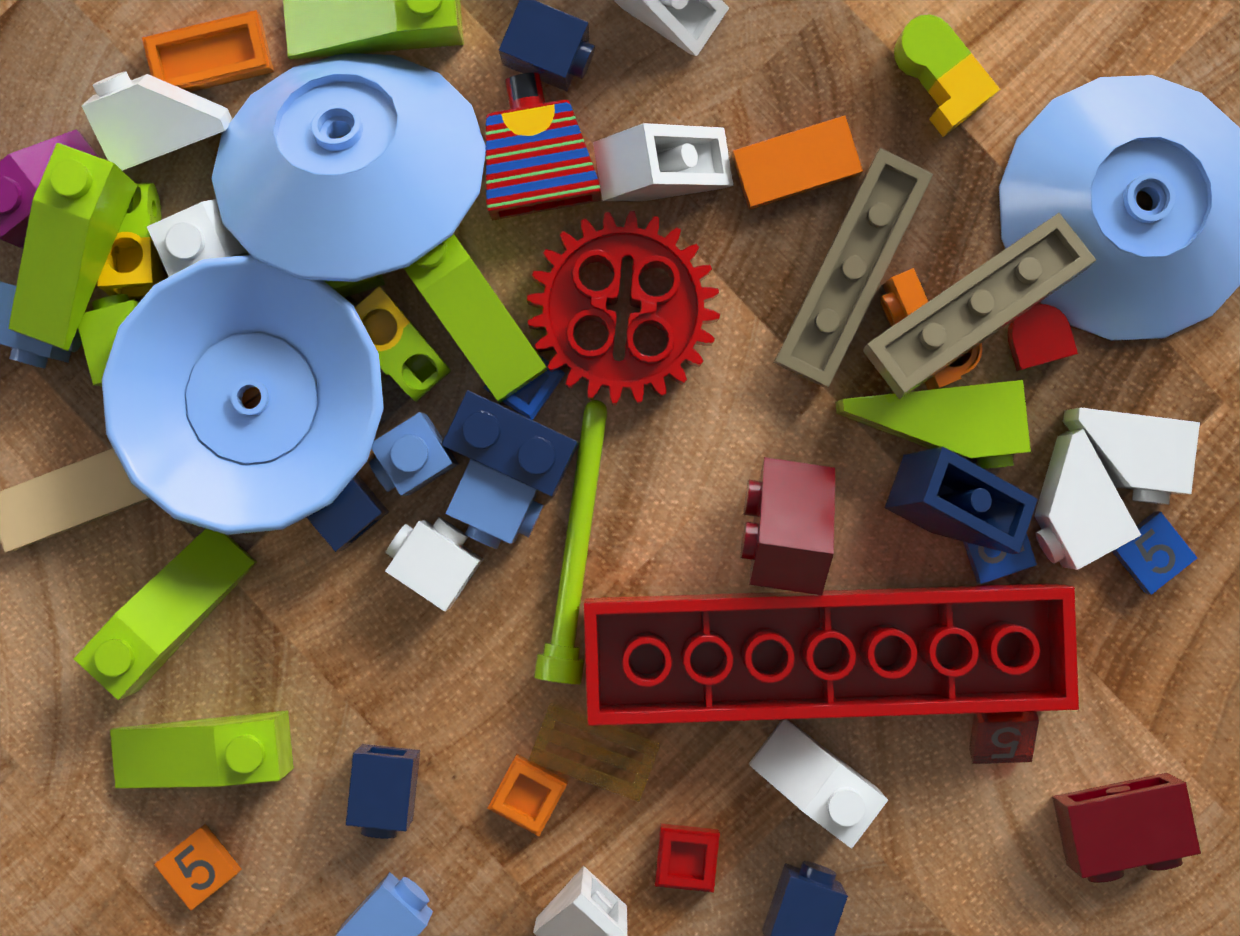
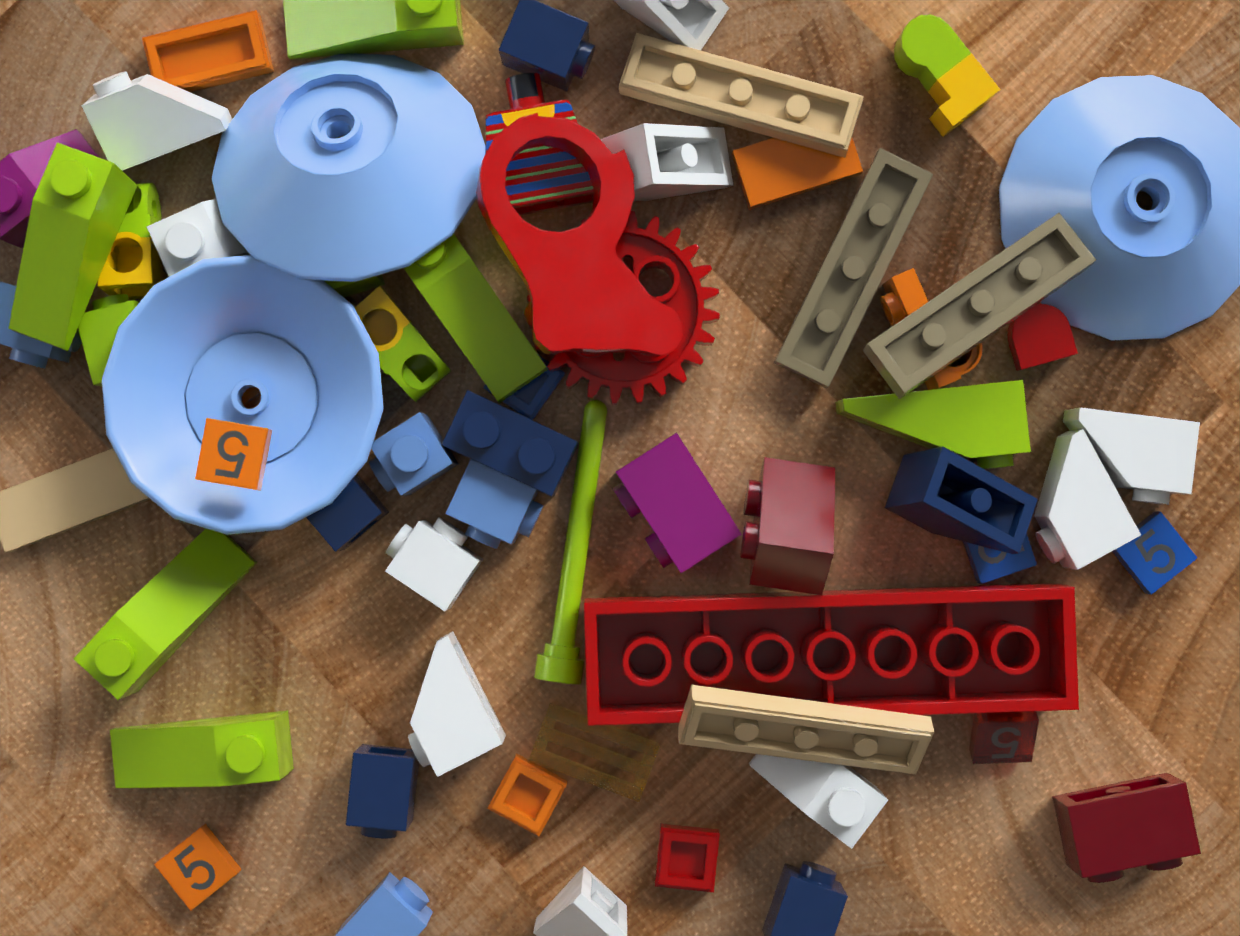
none -> orange tile [195,418,272,491]
none -> white slope [408,631,506,777]
none -> red animal [476,113,683,357]
none -> magenta brick [612,432,742,573]
none -> tan tile [619,33,864,158]
none -> tan tile [678,685,934,774]

